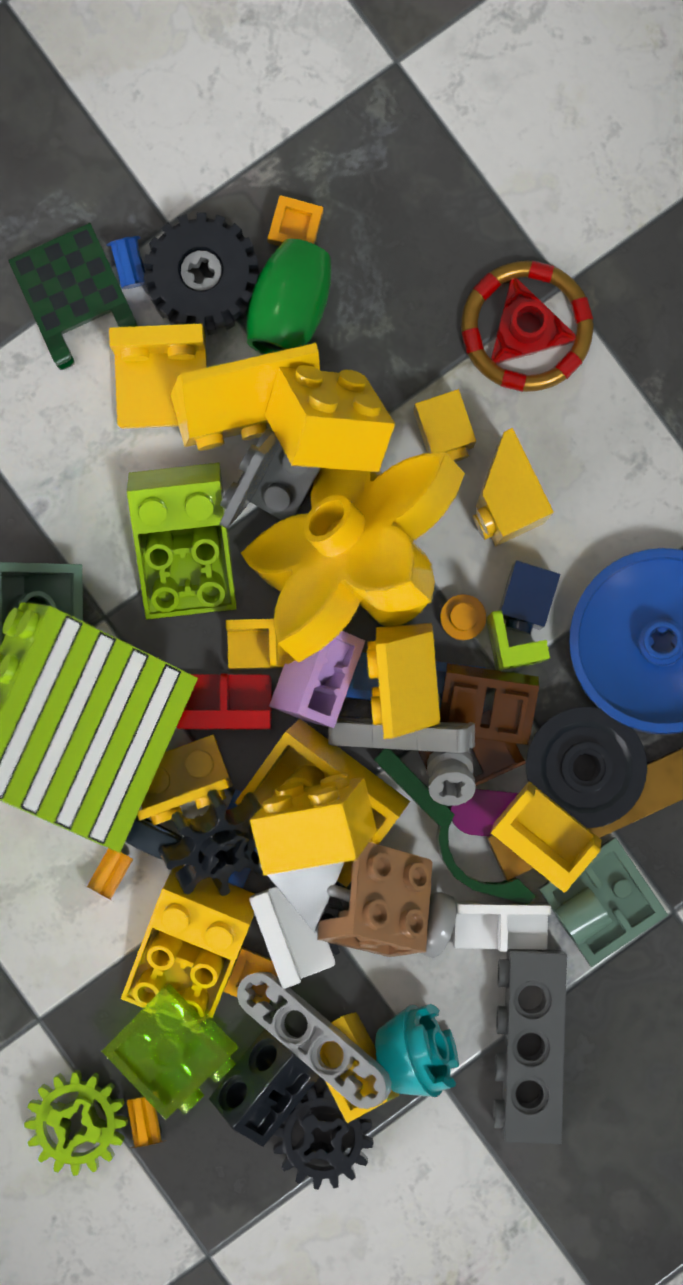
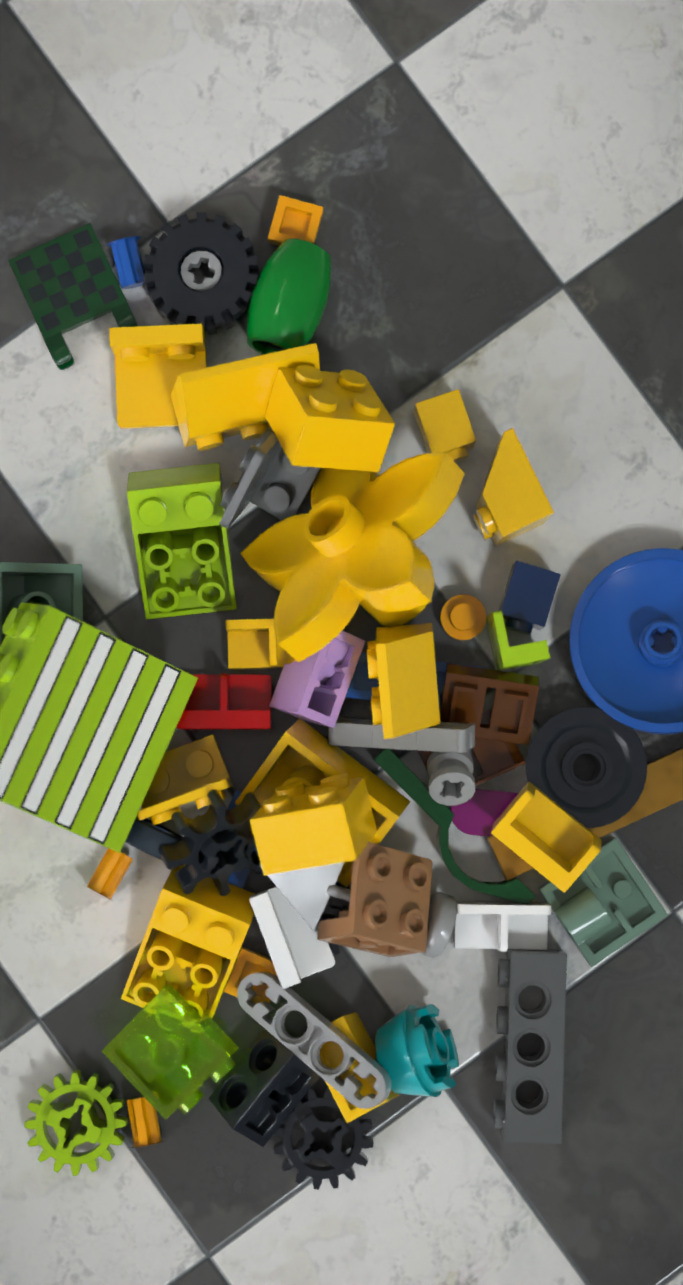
red piece [461,260,593,392] -> none

